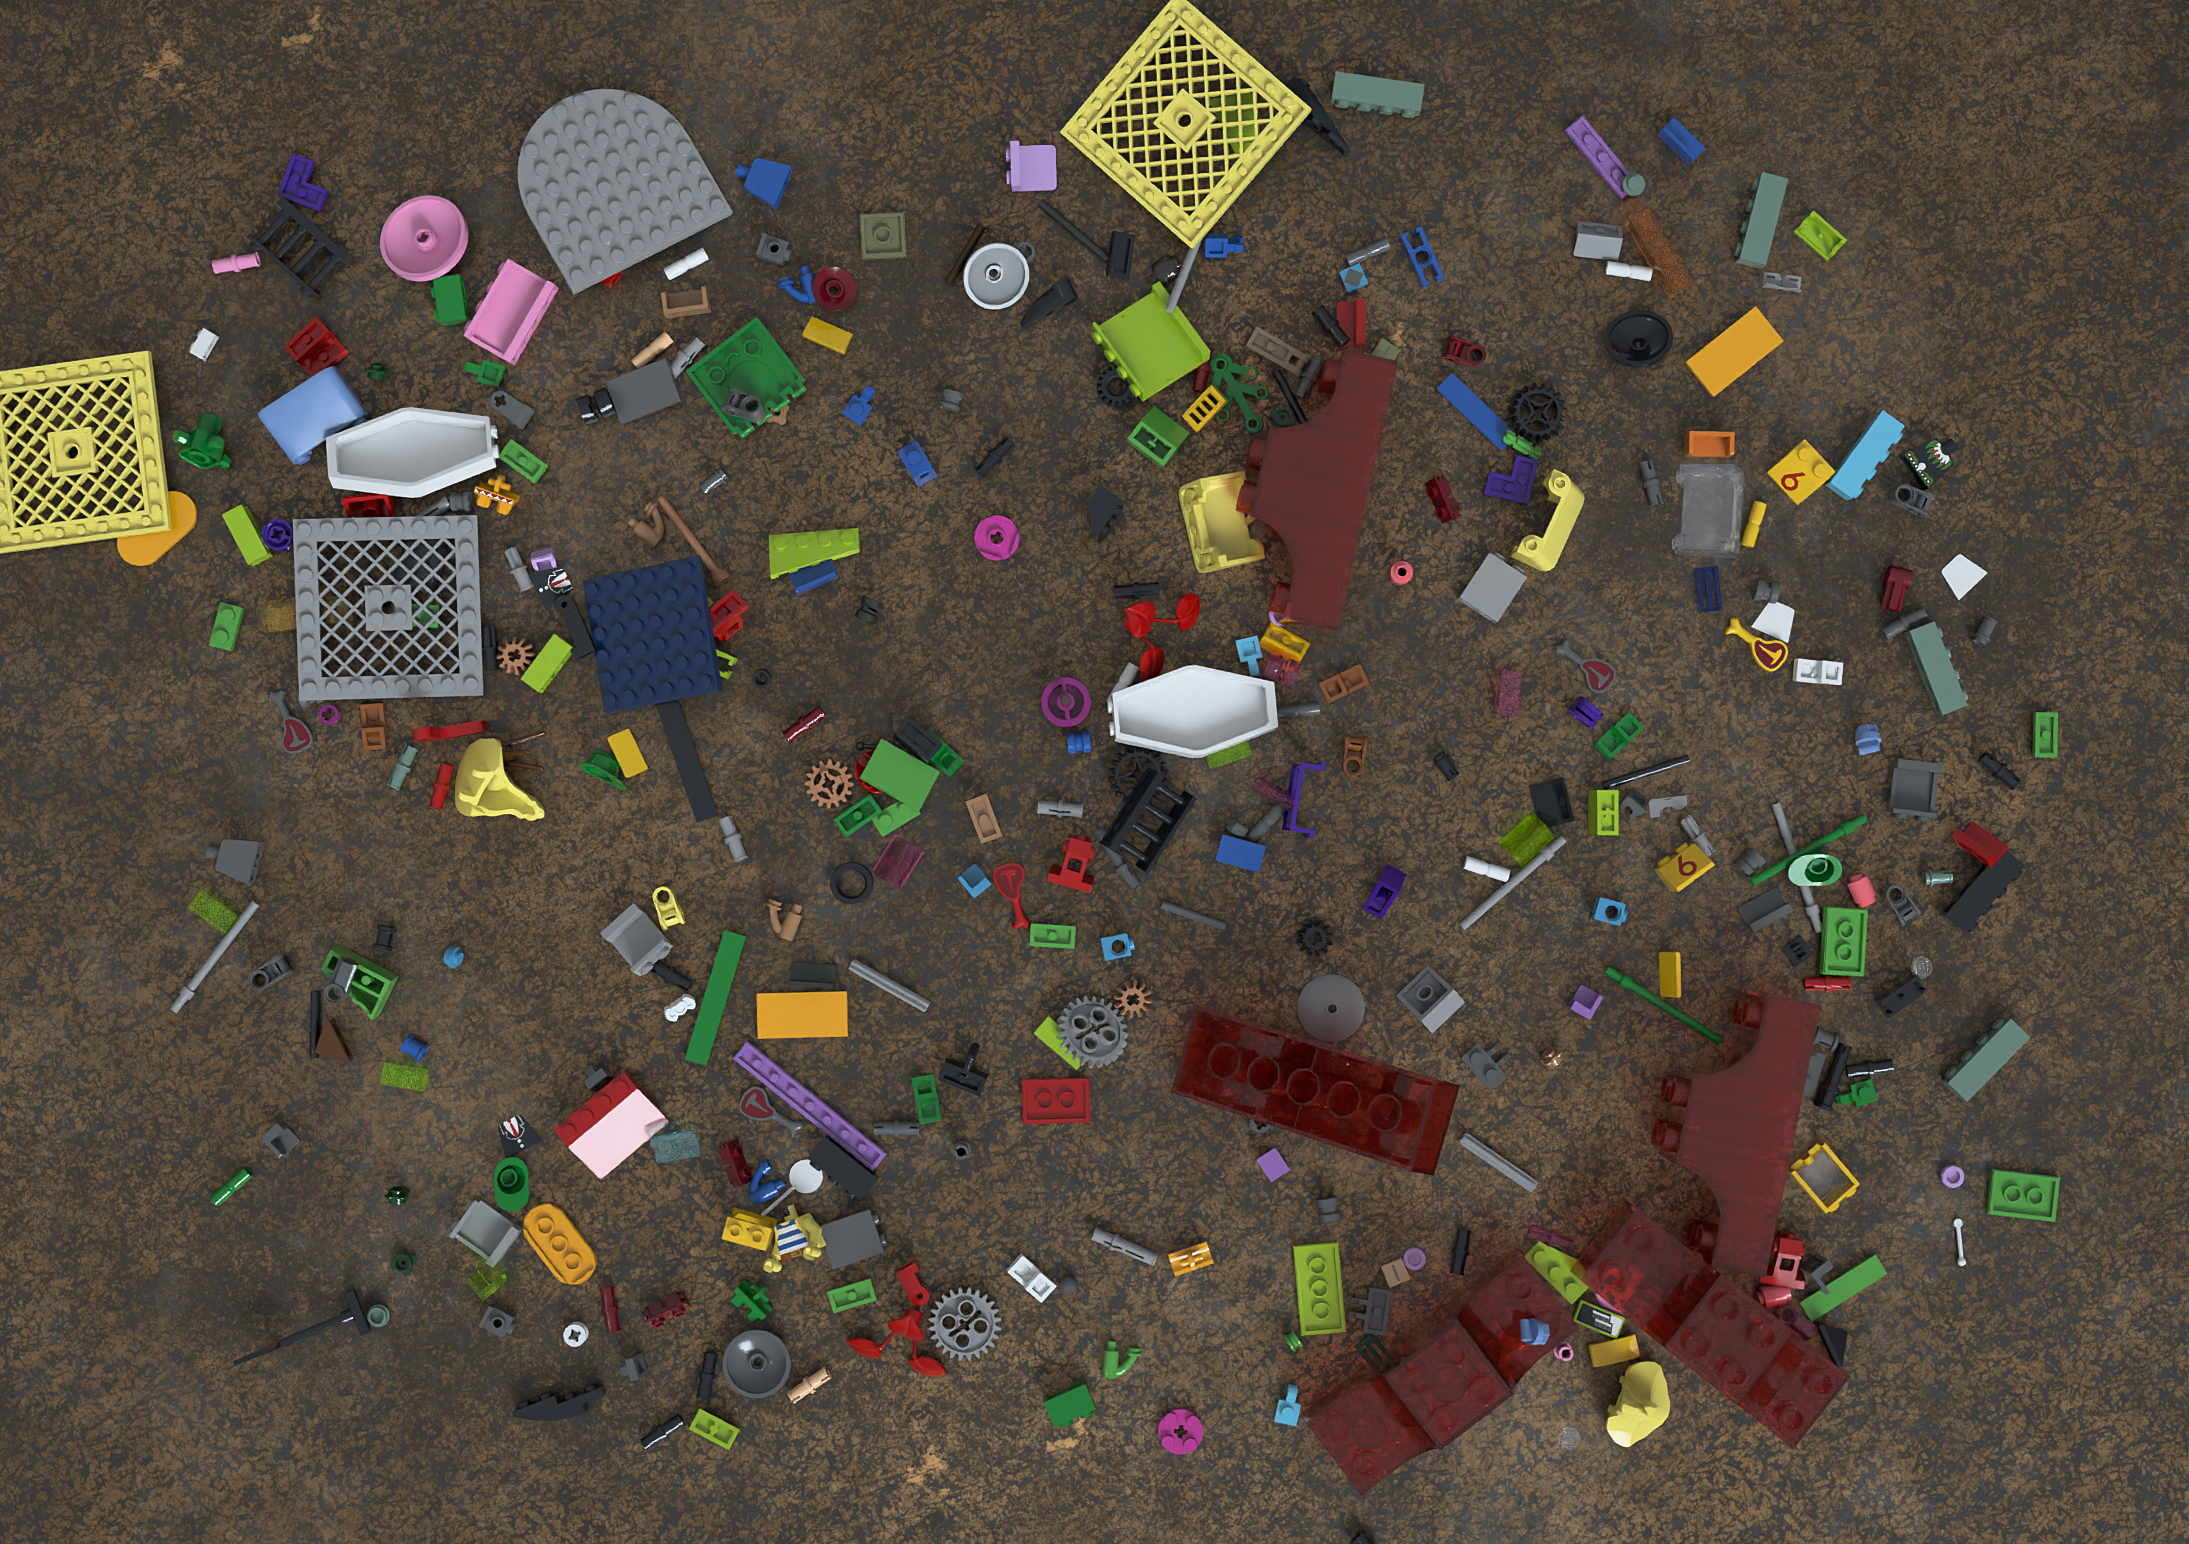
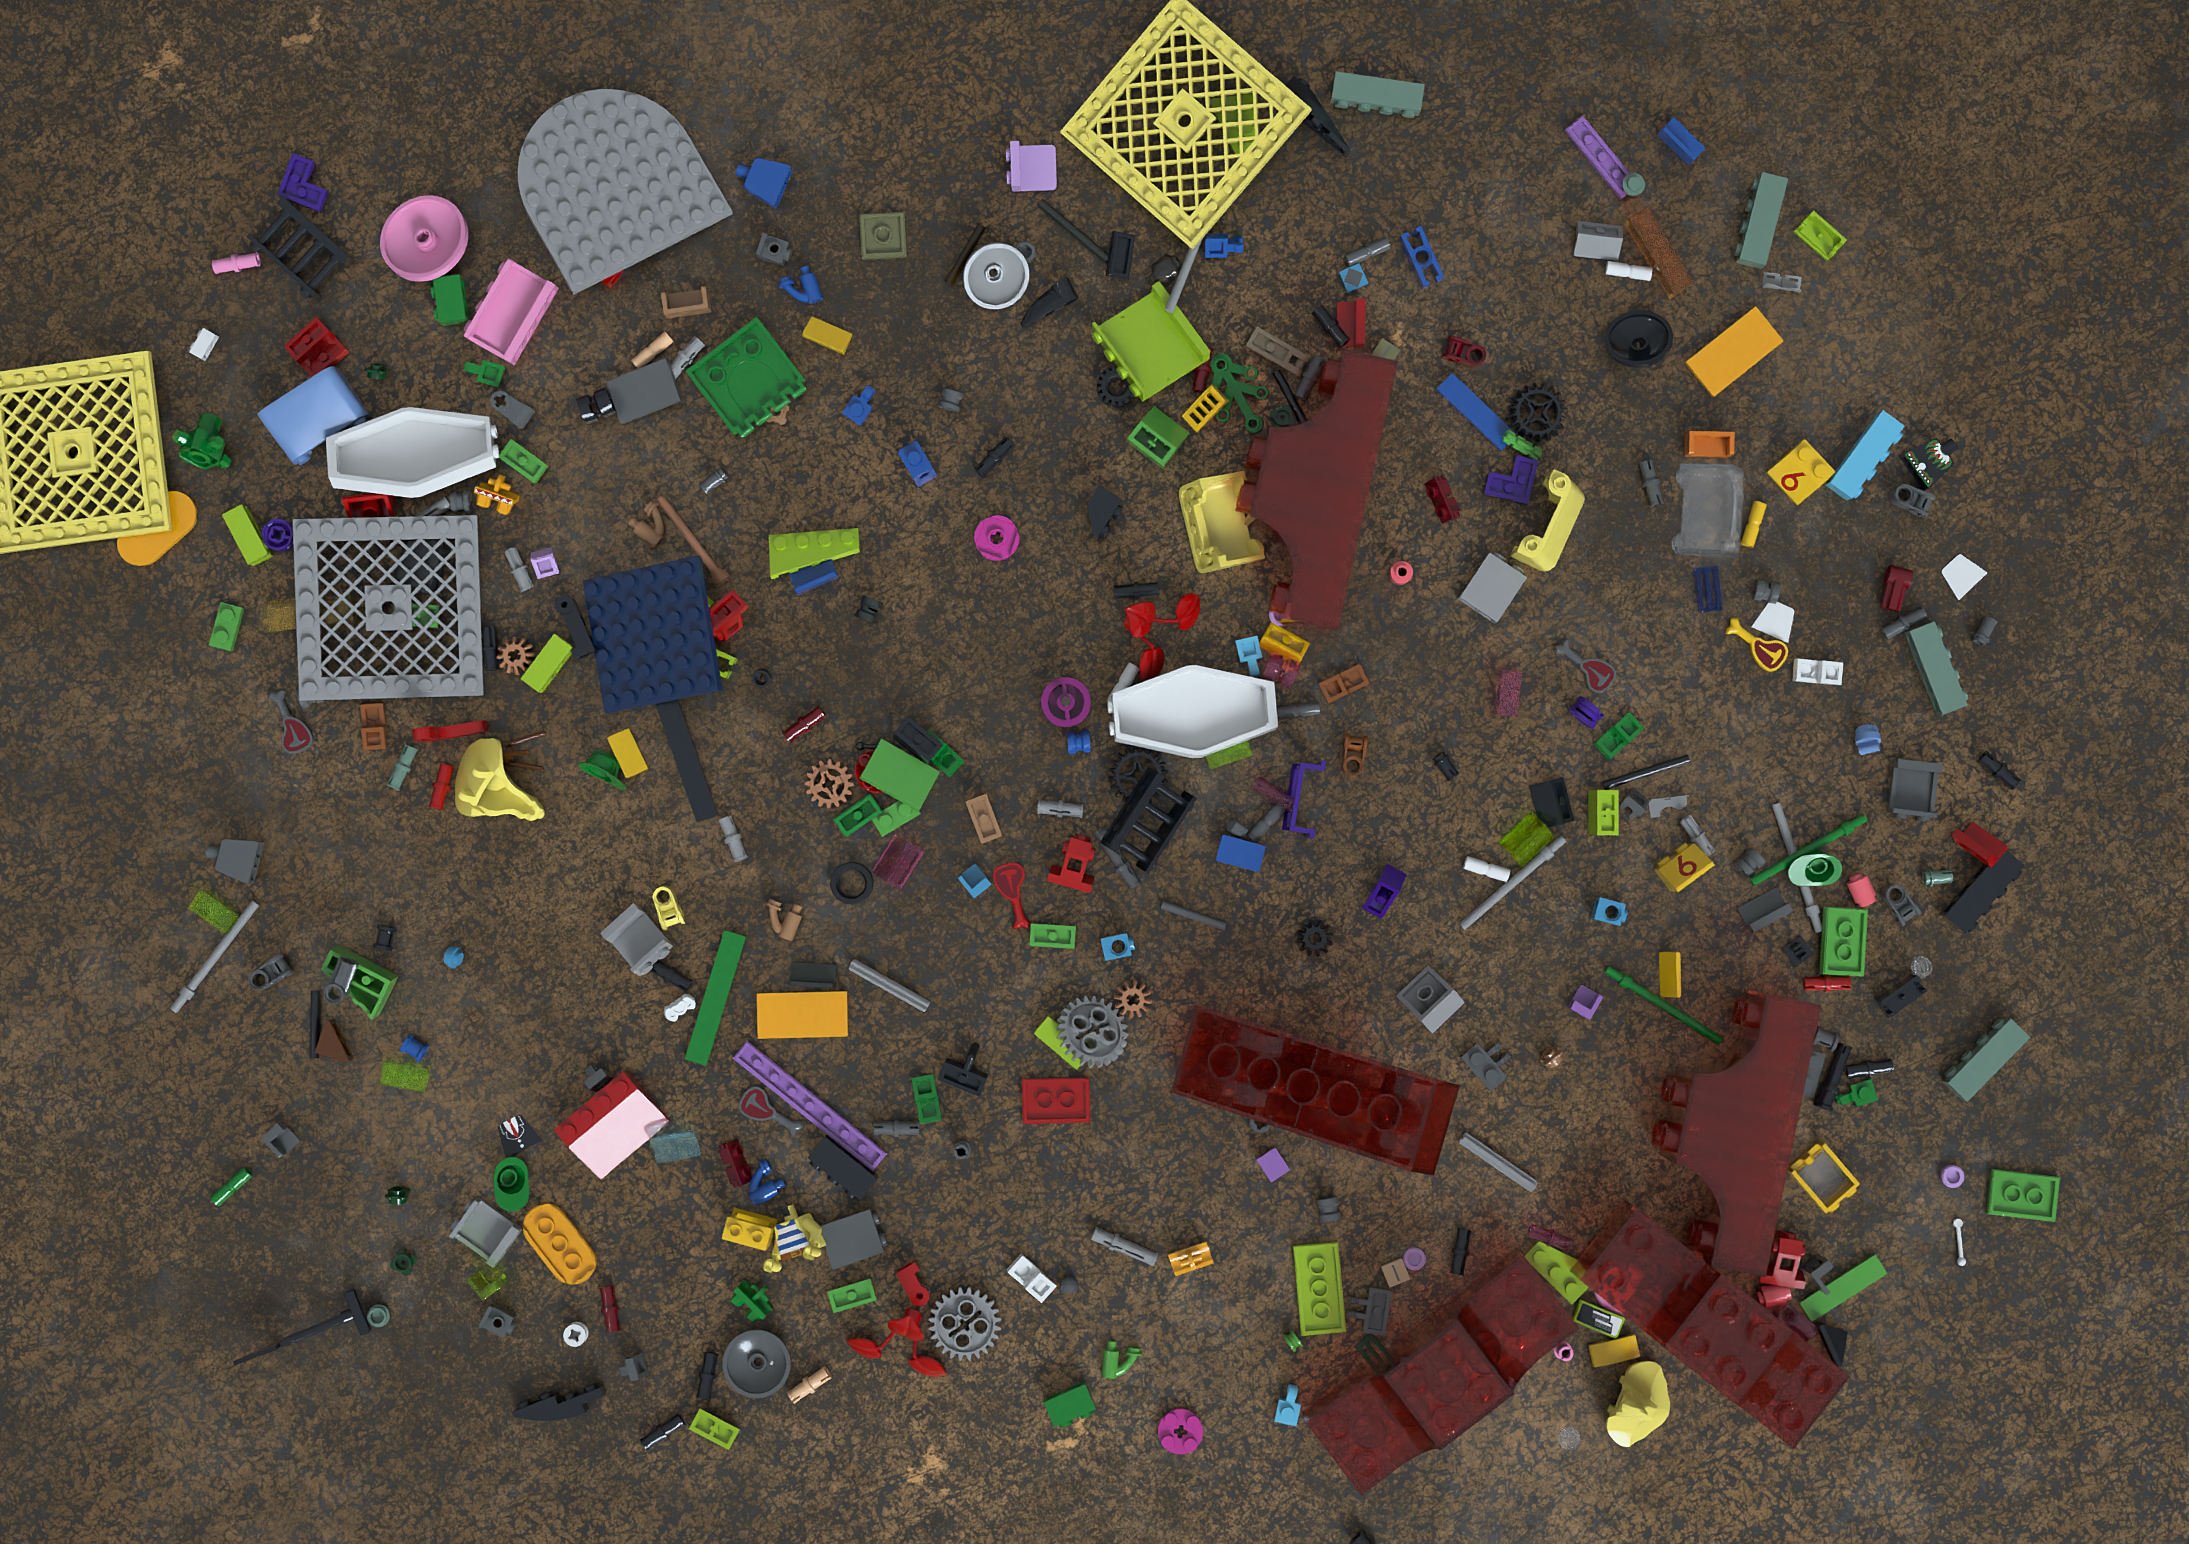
magenta bush [318,704,341,725] -> none
black sticker [528,567,572,610] -> none
dark red hinge [642,1292,692,1328] -> none
white piece [663,247,709,280] -> none
dark grey piece [720,387,766,423] -> none
white piece [761,1159,823,1217] -> none
dark red dish [812,267,857,312] -> none
light grey dish [1297,974,1365,1042] -> none
medium blue piece [1520,1318,1550,1345] -> none
bright green plate [2032,712,2058,758] -> none

